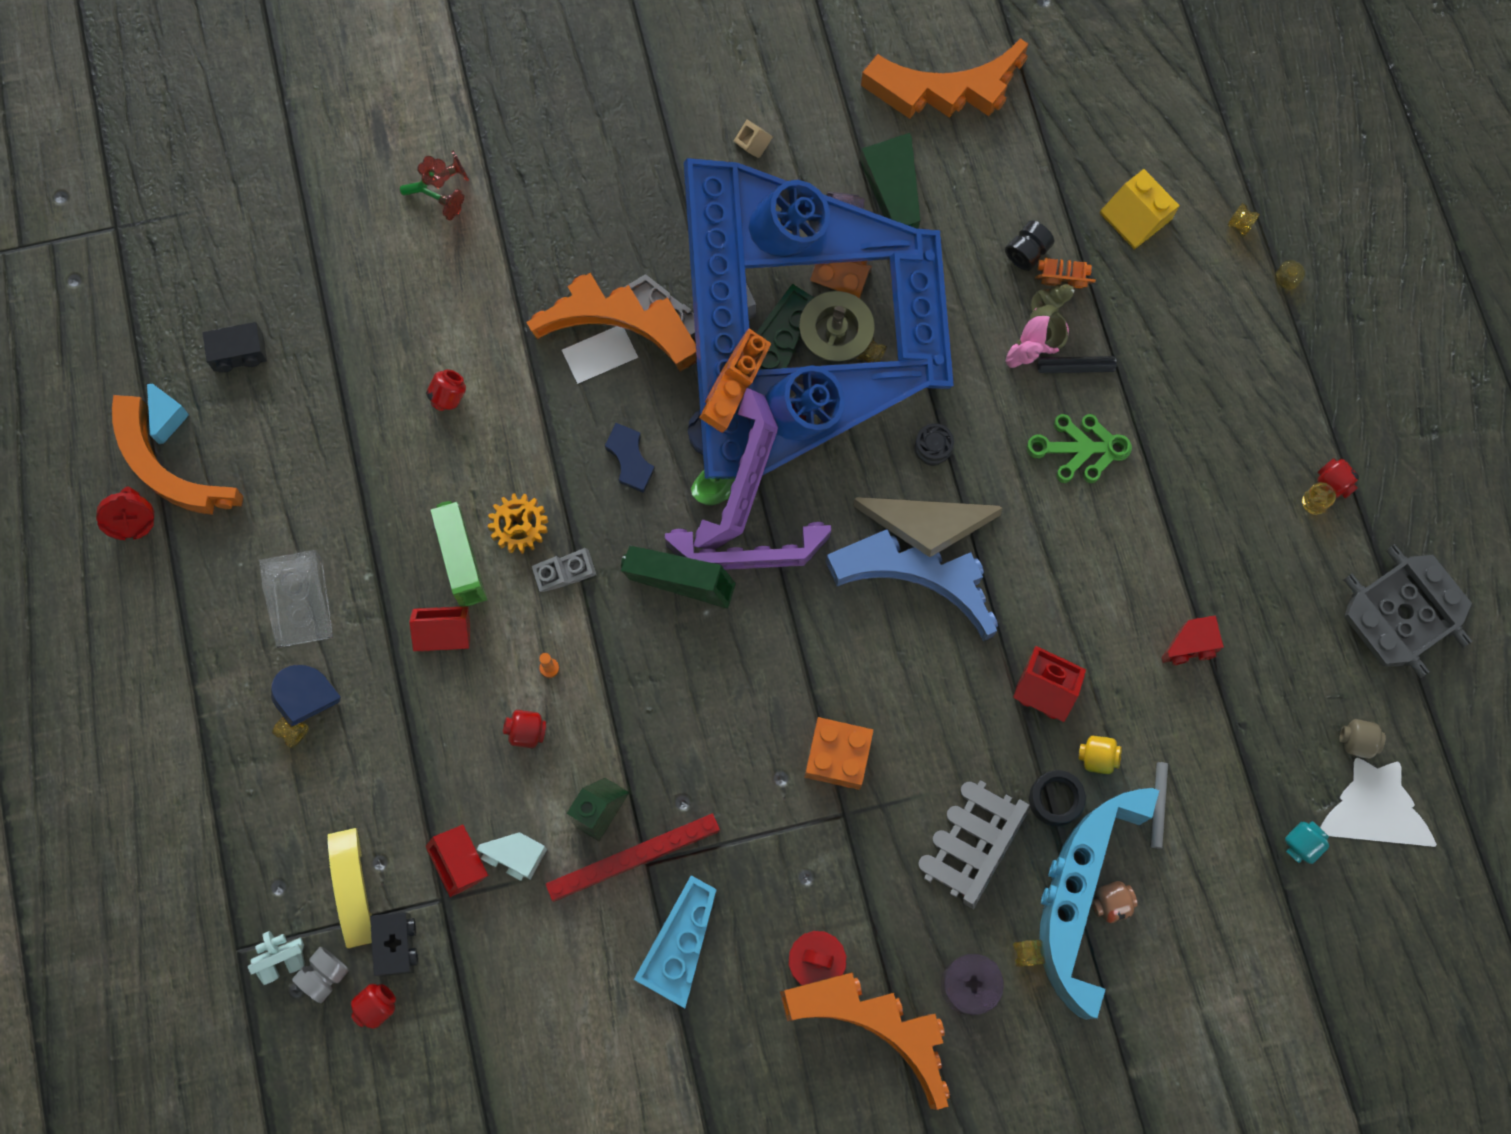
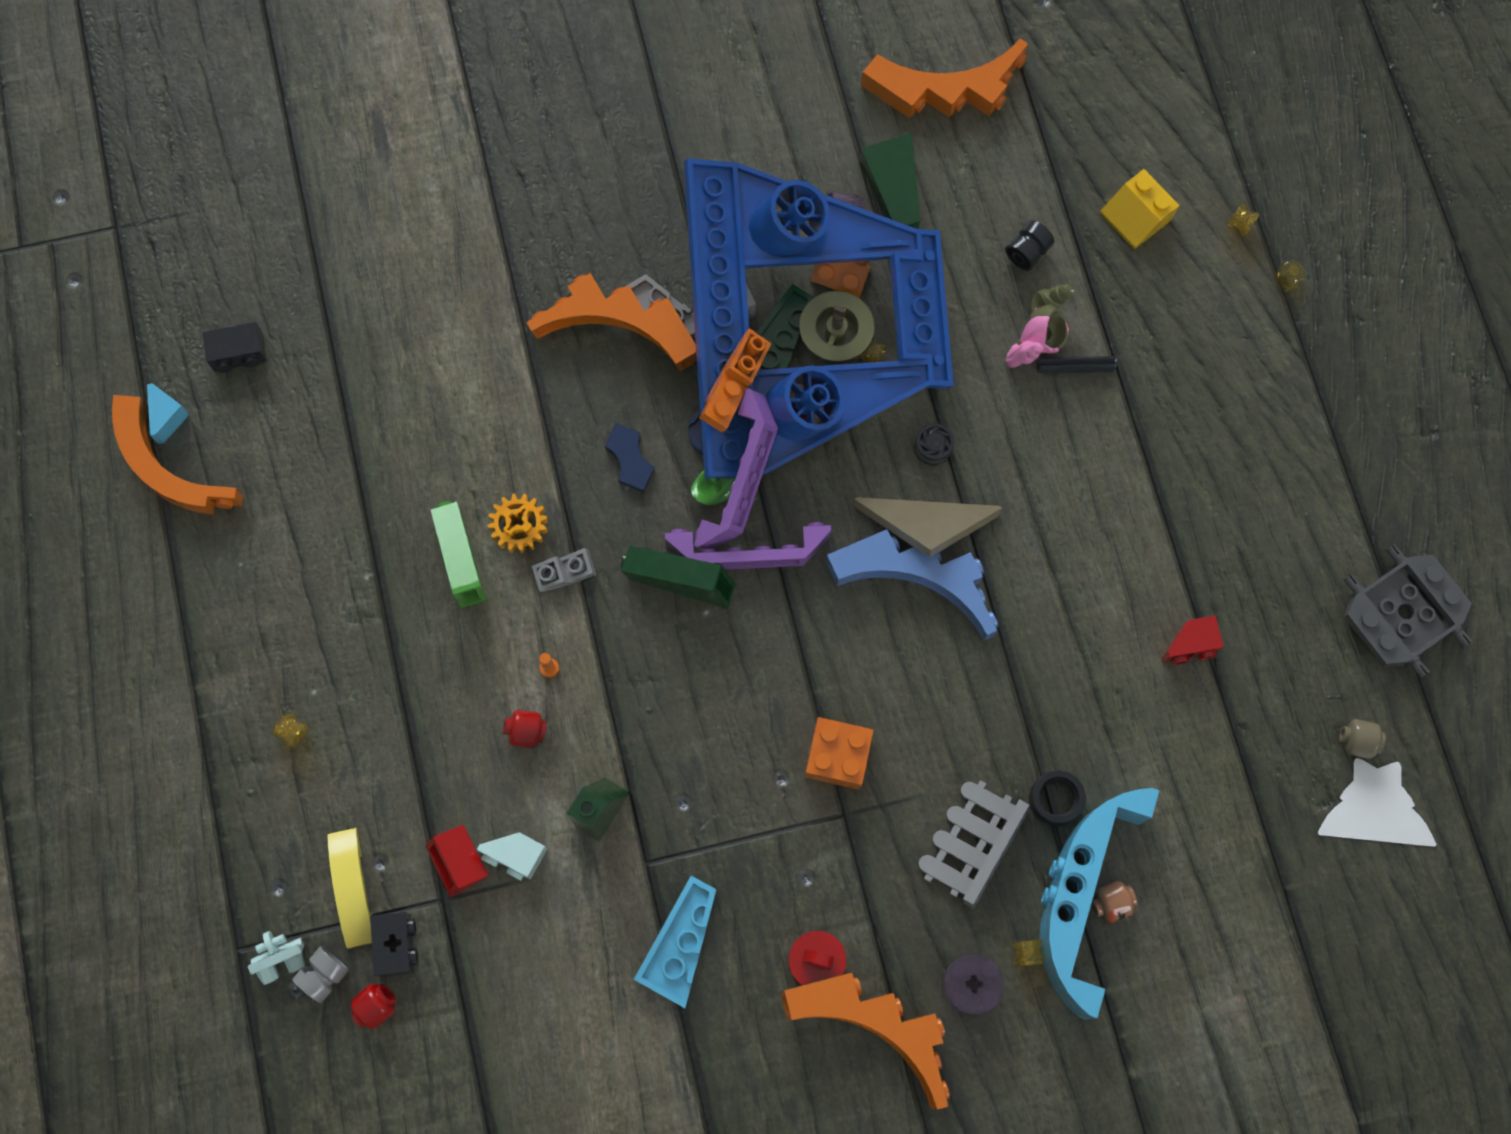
red tile [96,486,155,540] -> none
clear slope [259,550,333,648] -> none
dark blue tile [271,665,341,727] -> none
clear red plant [400,150,469,221] -> none
red brick [409,606,470,651] -> none
red head [426,369,466,411] -> none
red piece [546,813,720,902] -> none
white sticker [562,326,638,384] -> none
tan slope [733,119,773,158] -> none
red slope [1013,646,1086,722] -> none
bright green plant [1026,414,1132,483] -> none
orange hinge [1035,258,1096,289] -> none
yellow head [1079,736,1122,774] -> none
light grey bar [1151,762,1168,849] -> none
teal head [1285,821,1329,864] -> none
clear yellow wheel [1302,482,1336,515] -> none
red head [1317,458,1359,499] -> none

